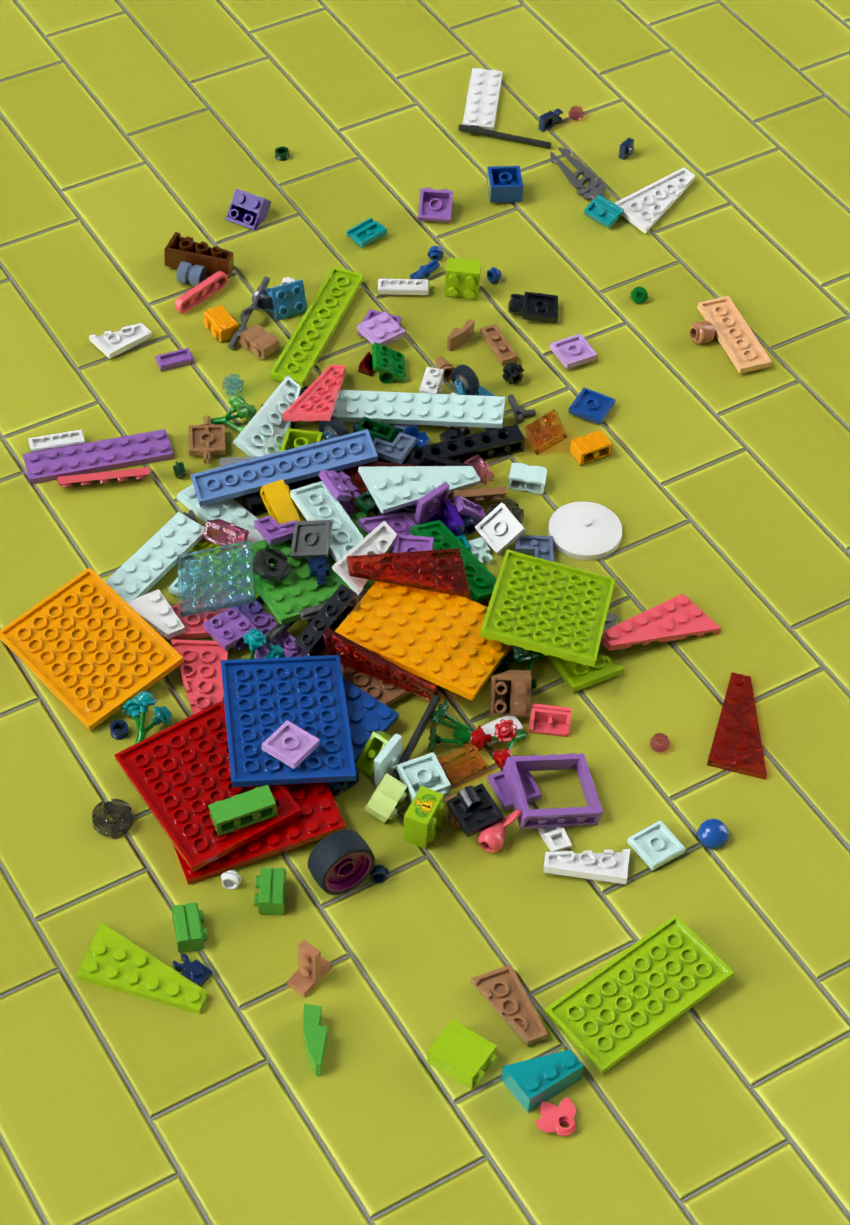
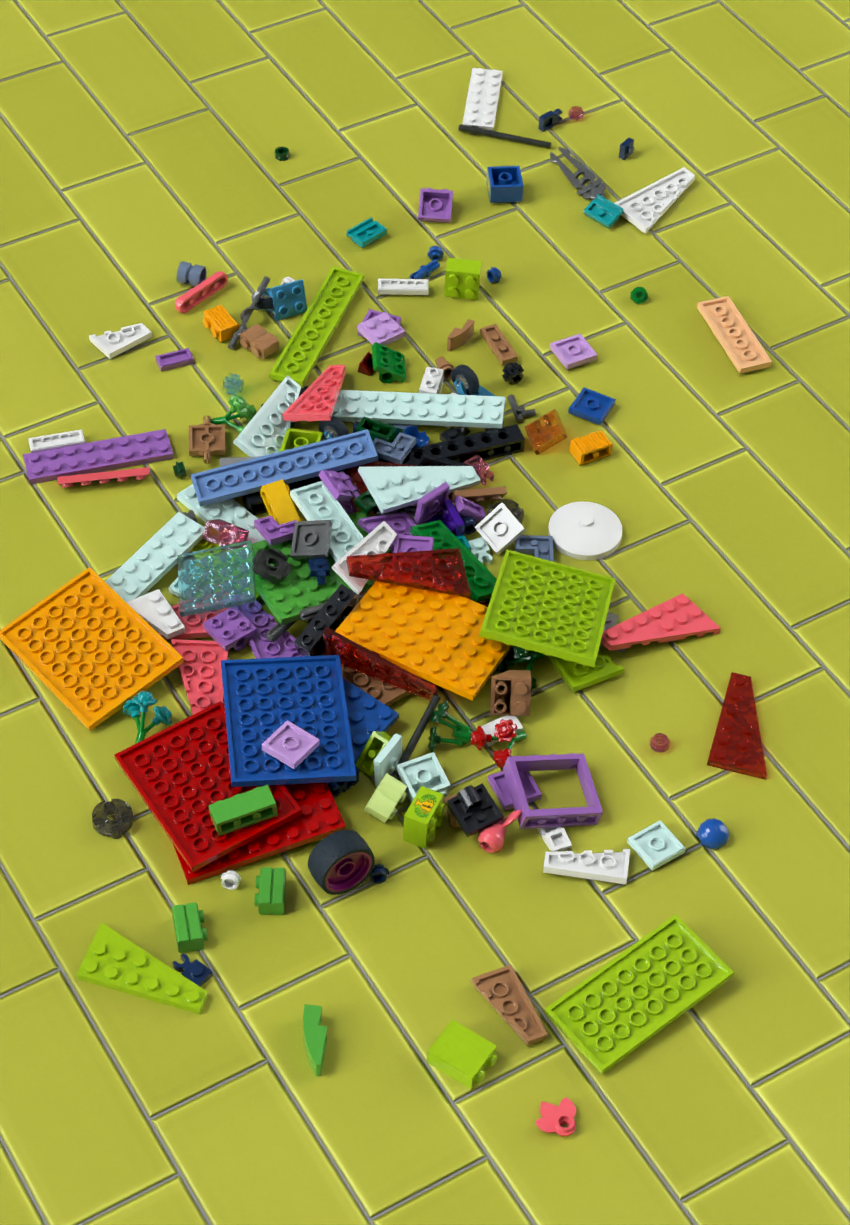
dark blue bush [110,720,129,740] -> none
reddish brown wedge [164,232,234,279] -> none
slope [225,188,272,230] -> none
teal plant [243,629,285,659] -> none
nougat bracket [287,940,332,997] -> none
clear orange plate [437,742,487,786] -> none
teal wedge [501,1049,583,1113] -> none
light aqua brick [507,463,548,494] -> none
black plate [508,291,558,323] -> none
coral hinge [529,703,572,737] -> none
nougat head [689,321,715,344] -> none

